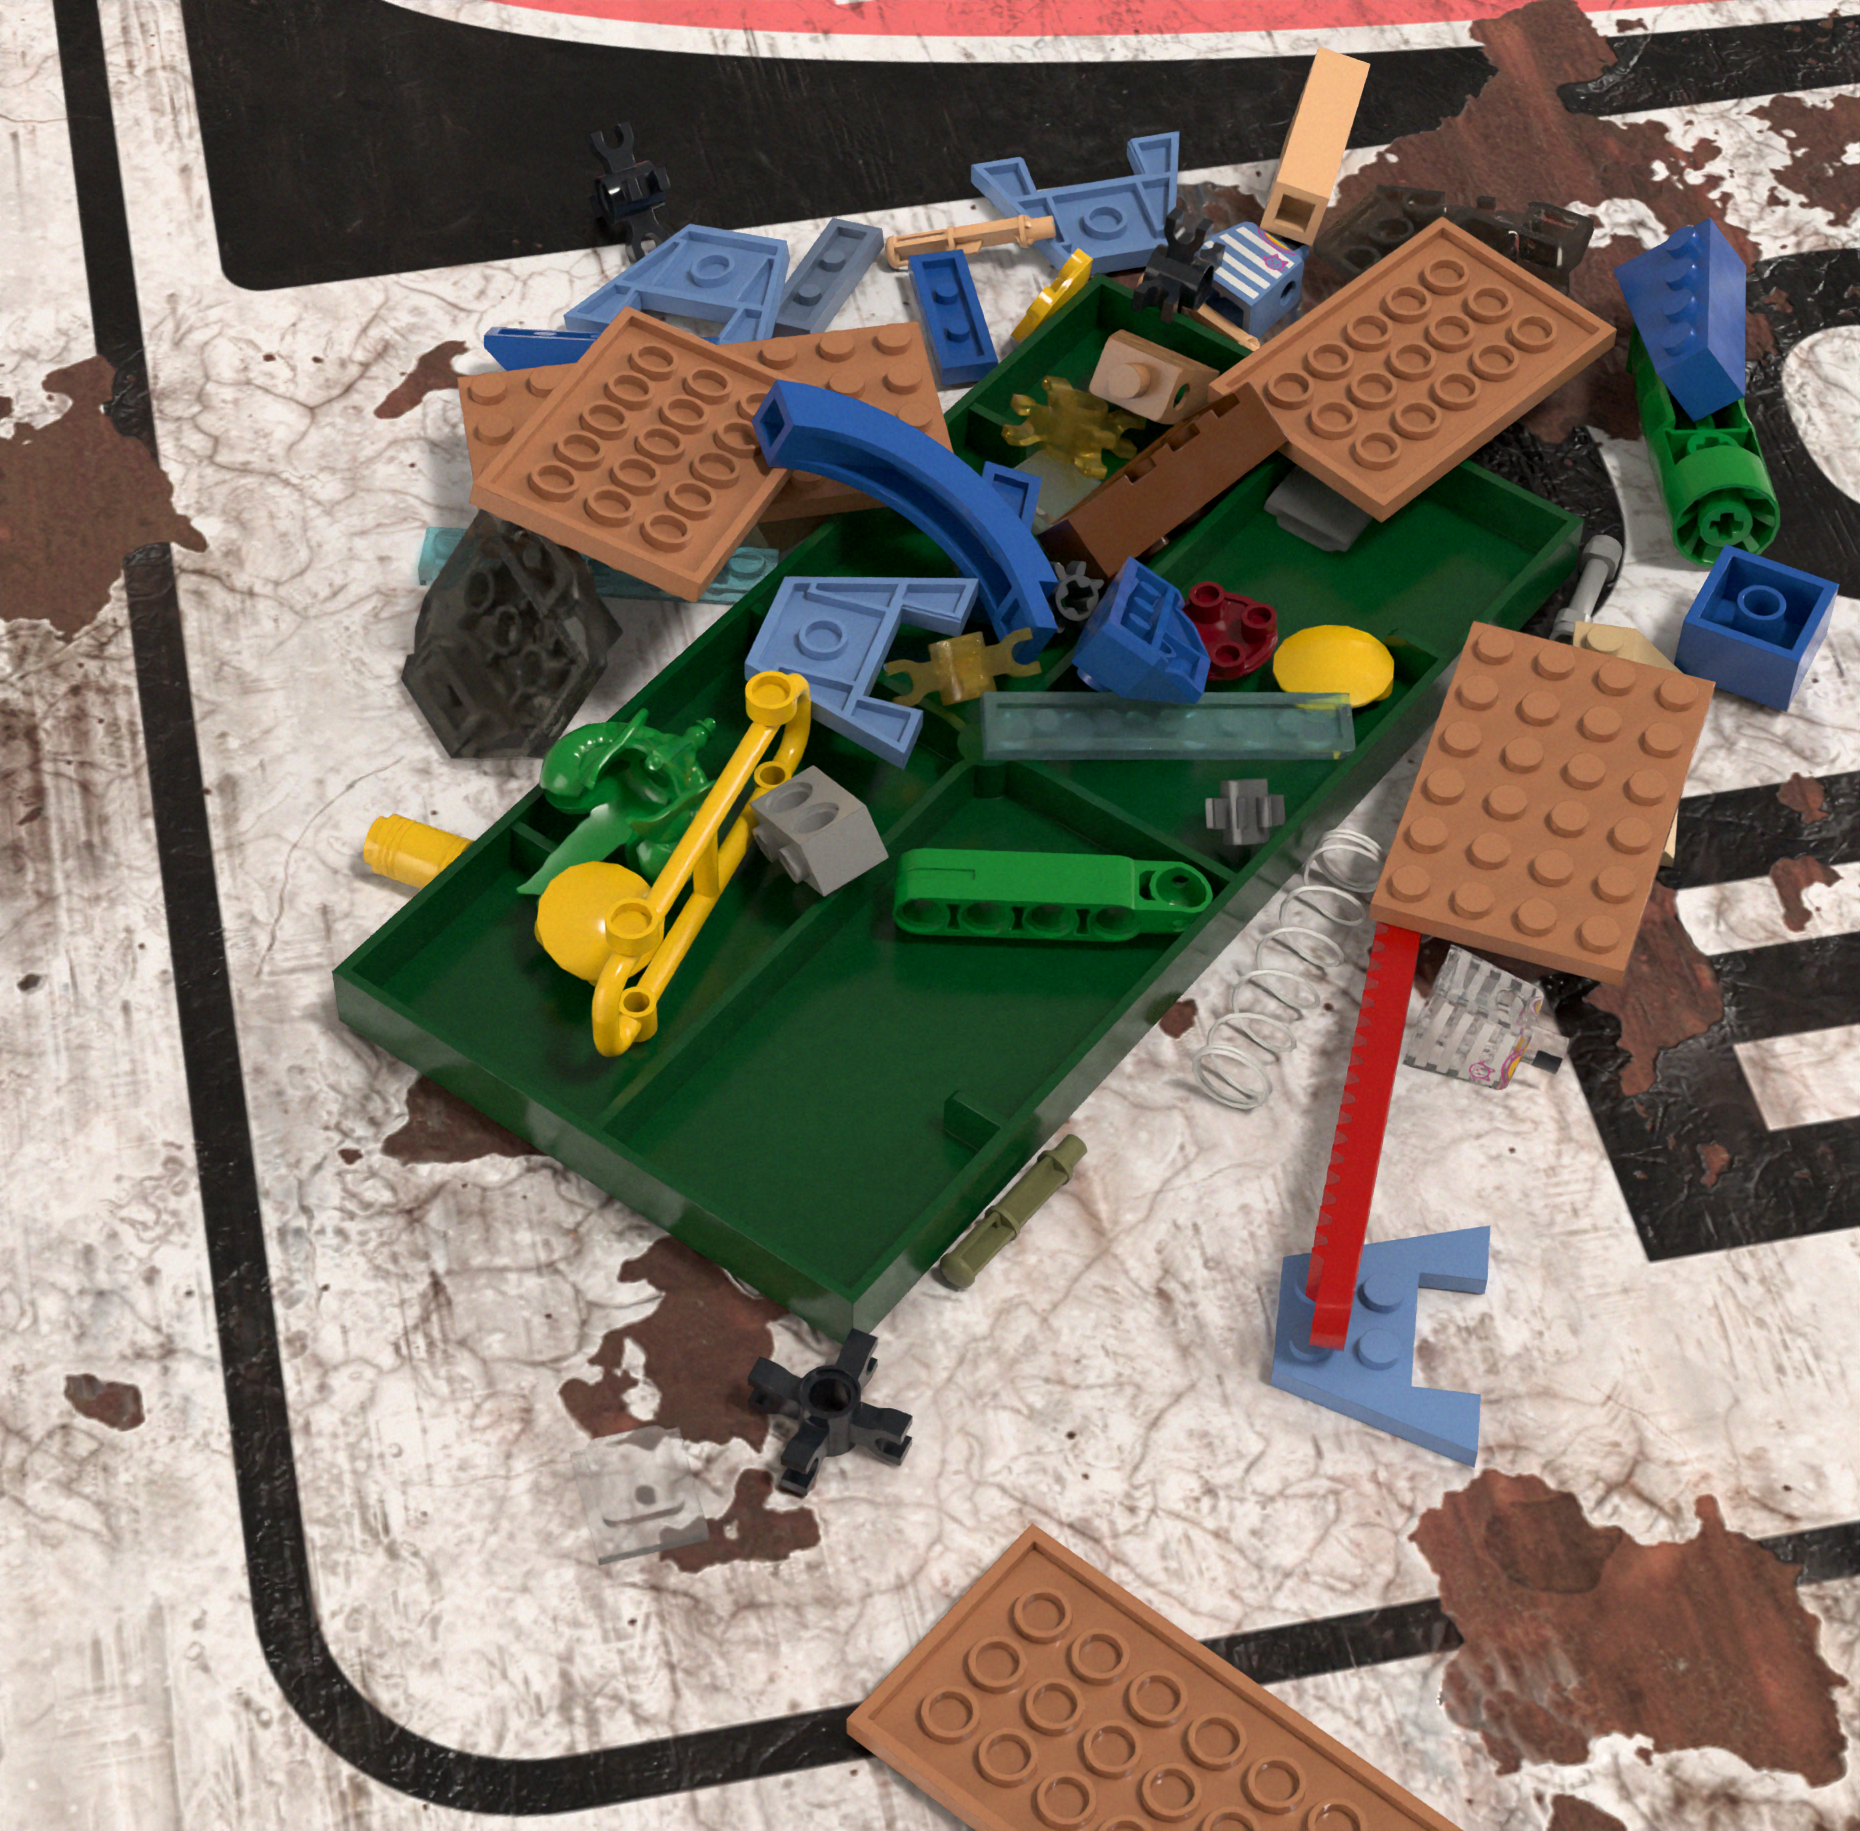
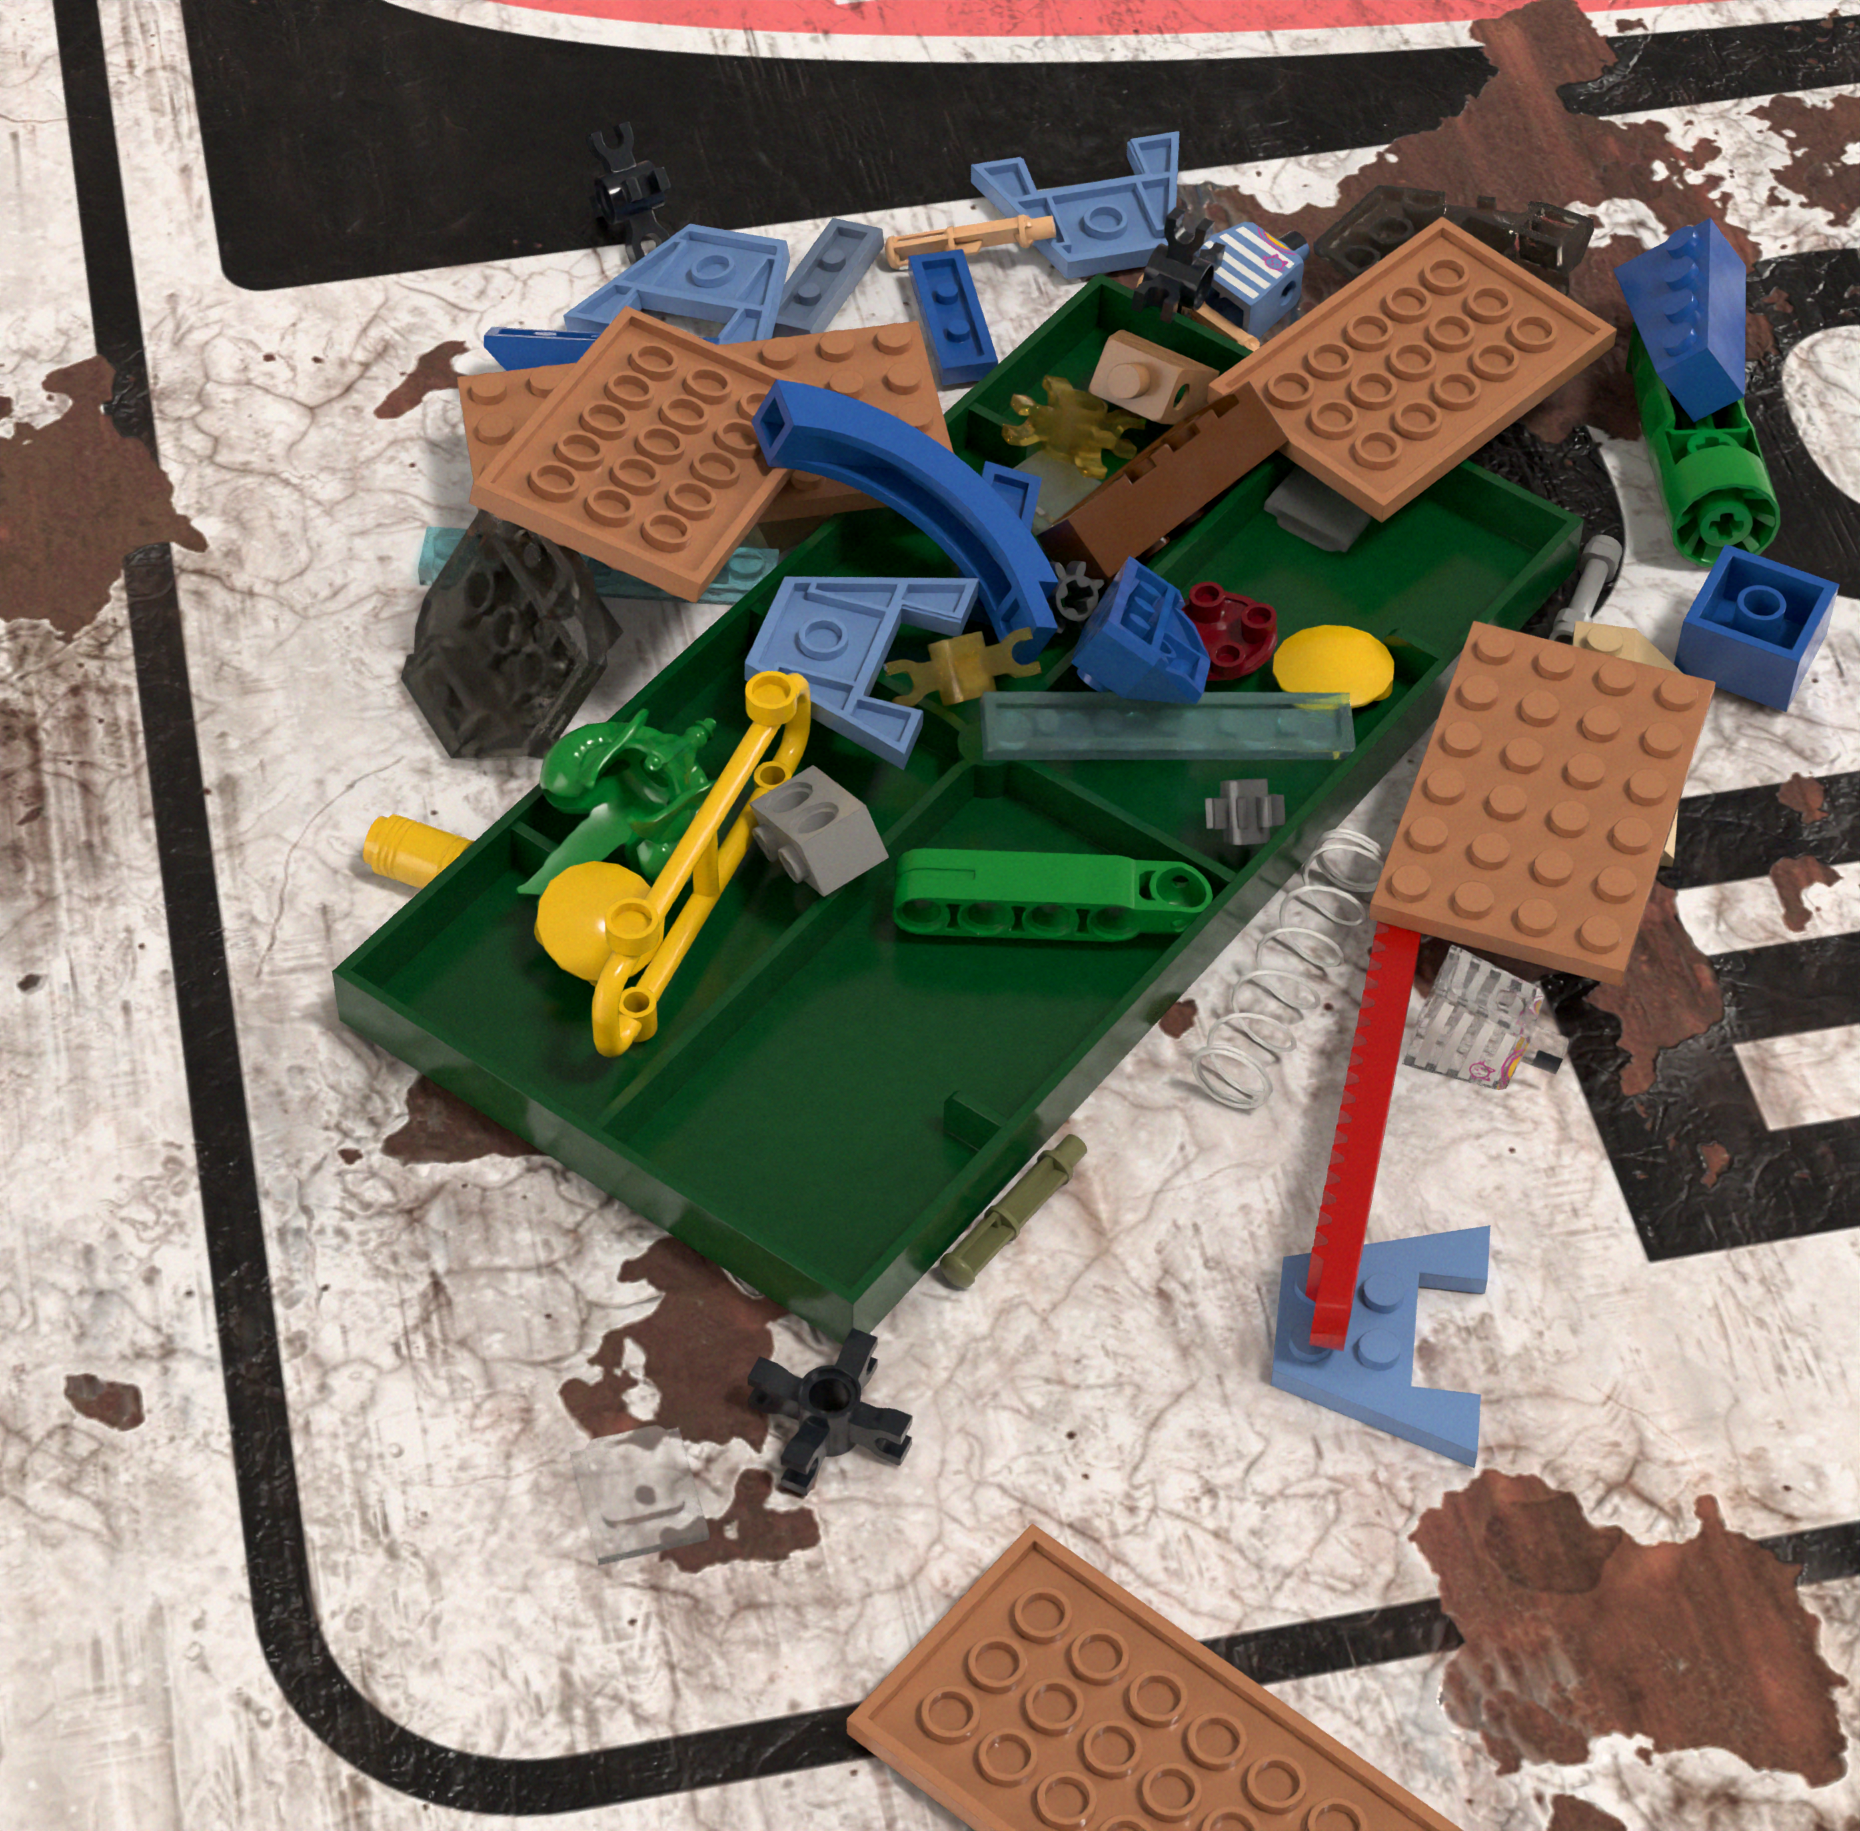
yellow dish [1010,248,1093,344] -> none
light nougat slope [1259,46,1370,246] -> none

